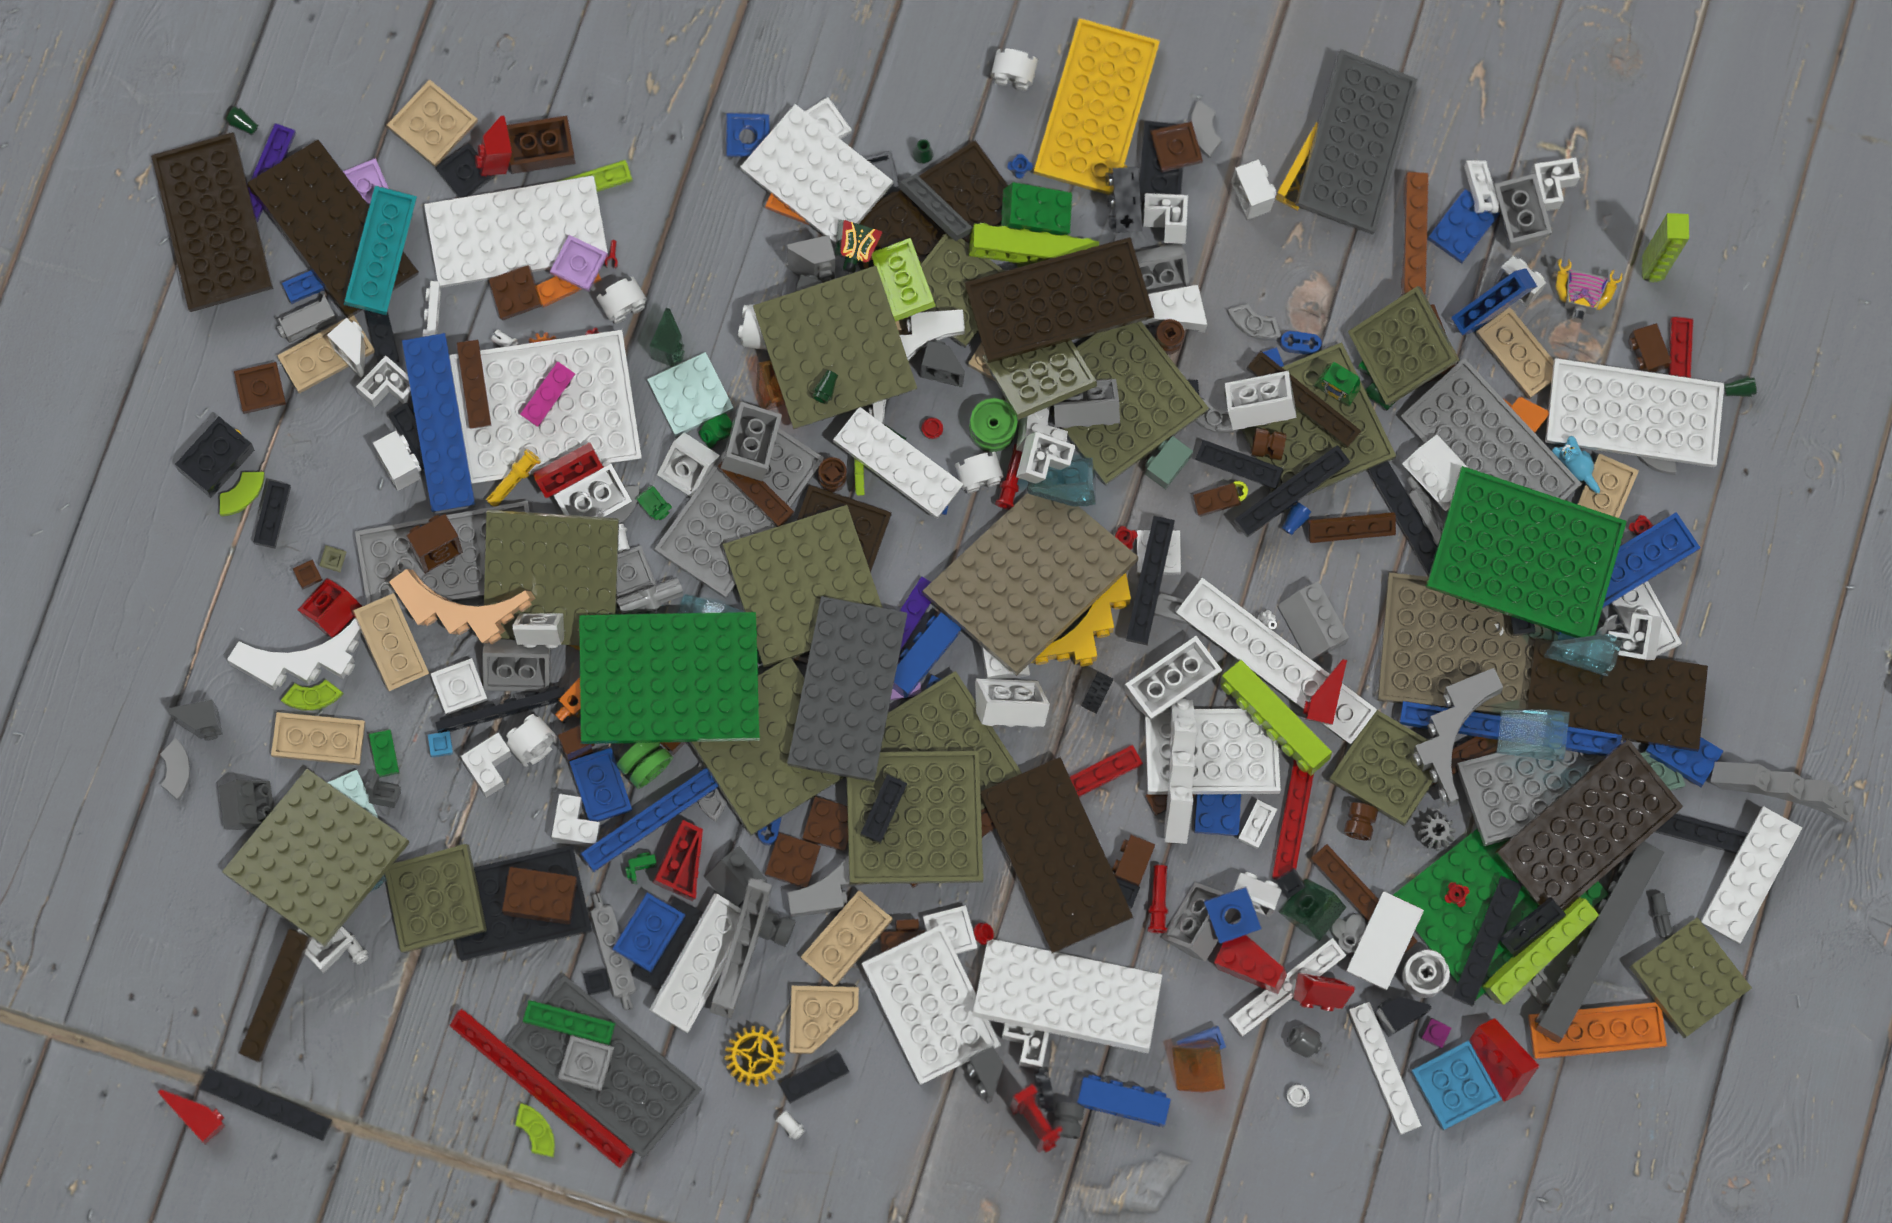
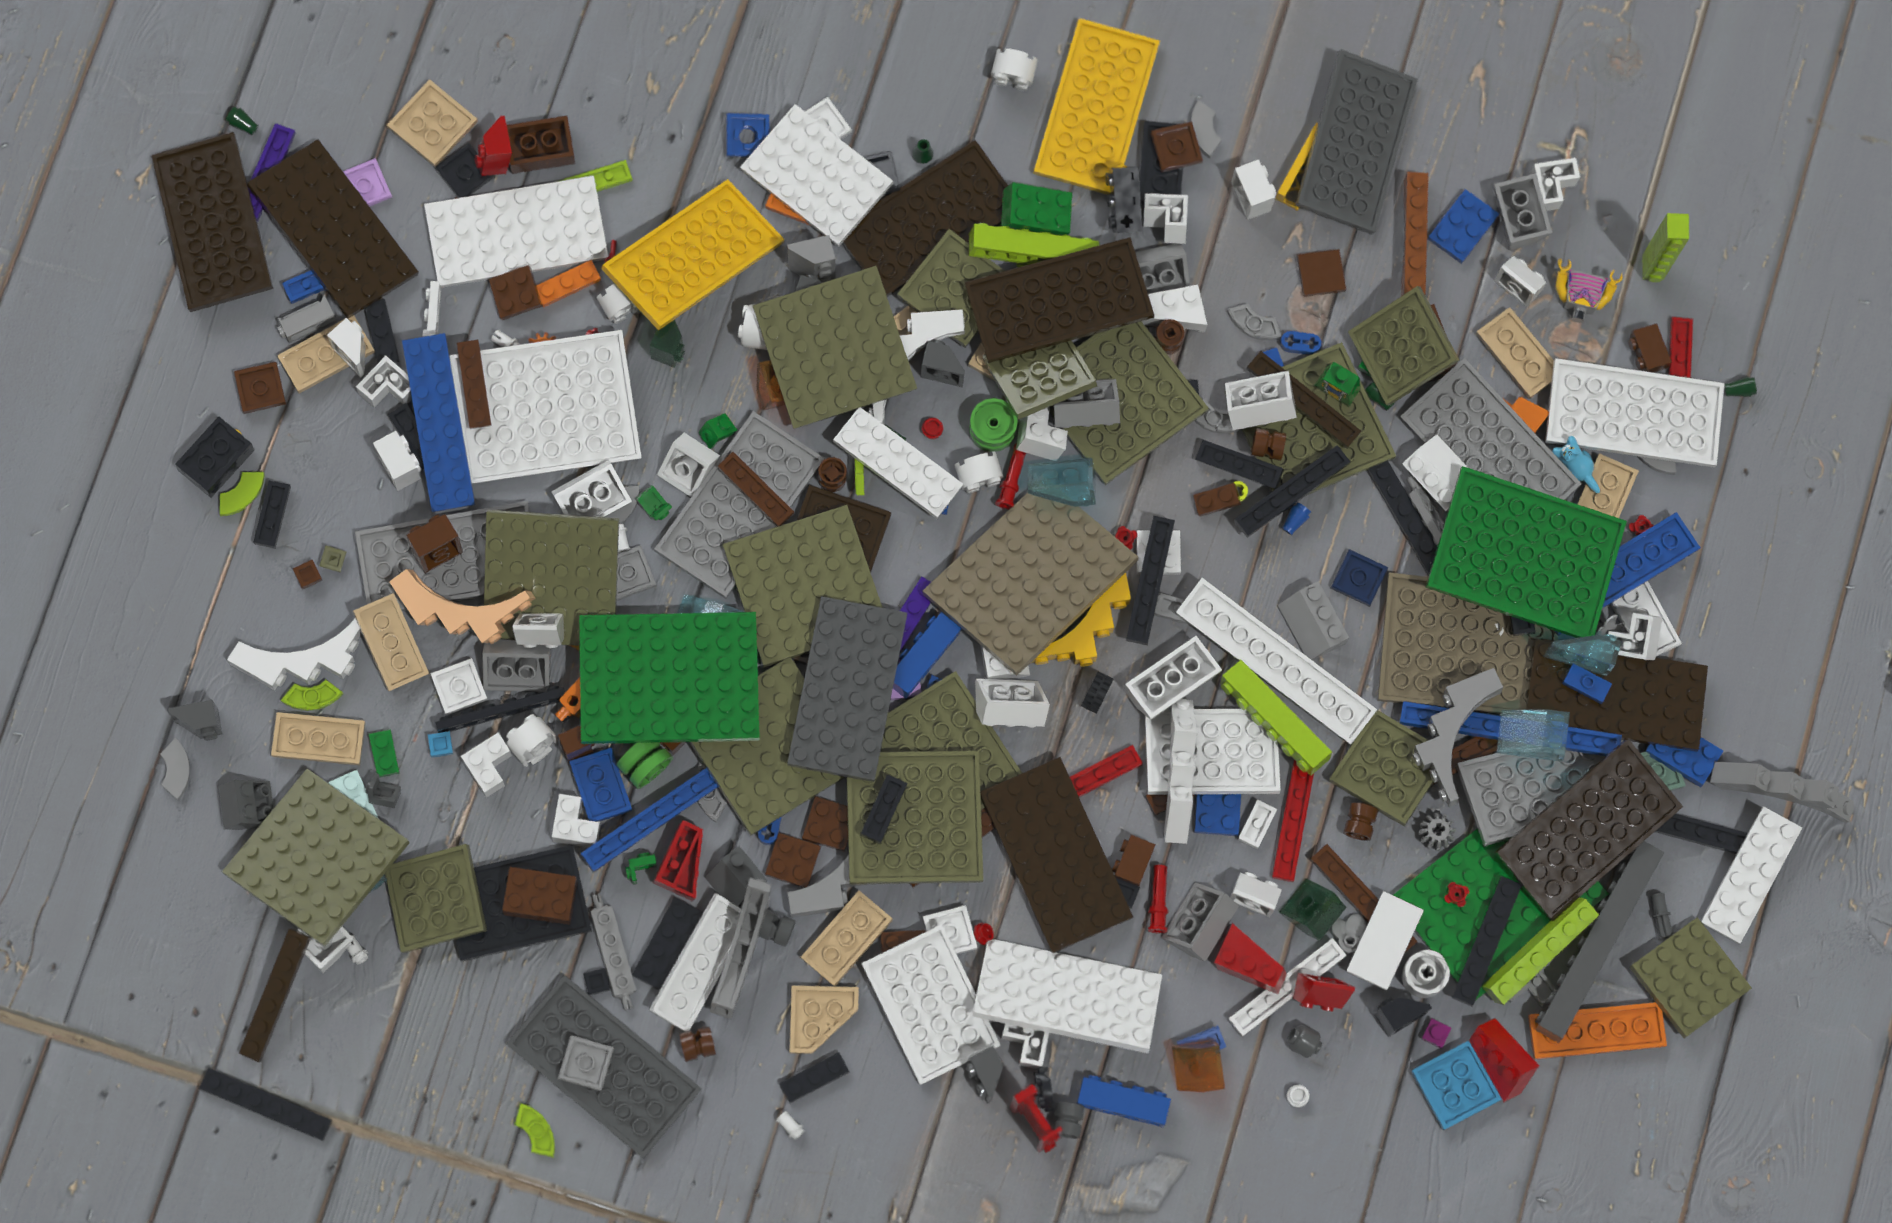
red slope [157,1090,225,1144] -> none
red slope [298,578,362,638] -> none
teal plate [344,186,417,315] -> none
red plate [449,1009,633,1169] -> none
yellow pin [486,449,541,507] -> none
dark pink plate [520,361,576,427] -> none
green tile [522,1000,616,1046] -> none
red brick [533,442,604,498] -> none
lavender tile [550,235,608,292] -> none
blue tile [612,893,685,973] -> none
light grey piece [616,578,683,614] -> none
light aqua plate [647,352,734,437] -> none
light grey brick [721,402,782,481] -> none
yellow gear [725,1026,785,1087] -> none
dark green cone [812,370,838,404] -> none
torso [835,220,882,273] -> none
lime plate [872,238,936,322] -> none
reddish brown tile [896,919,919,931] -> none
dark grey plate [899,174,973,241] -> none
blue plate [1007,154,1033,179] -> none
white brick [1016,432,1075,484] -> none
sand green brick [1145,436,1193,490] -> none
blue piece [1204,886,1262,944] -> none
white plate [1257,610,1277,629] -> none
black tile [1275,867,1306,899] -> none
red slope [1303,659,1347,725] -> none
reddish brown plate [1309,512,1396,543] -> none
white plate [1348,1002,1421,1135] -> none
blue brick [1451,268,1537,335] -> none
white plate [1464,160,1499,213] -> none
black plate [1499,897,1566,957] -> none
none -> yellow plate [601,179,785,331]
none -> reddish brown wheel [679,1026,716,1062]
none -> reddish brown tile [1297,249,1346,297]
none -> dark blue tile [1330,549,1388,607]
none -> blue plate [1562,663,1612,704]

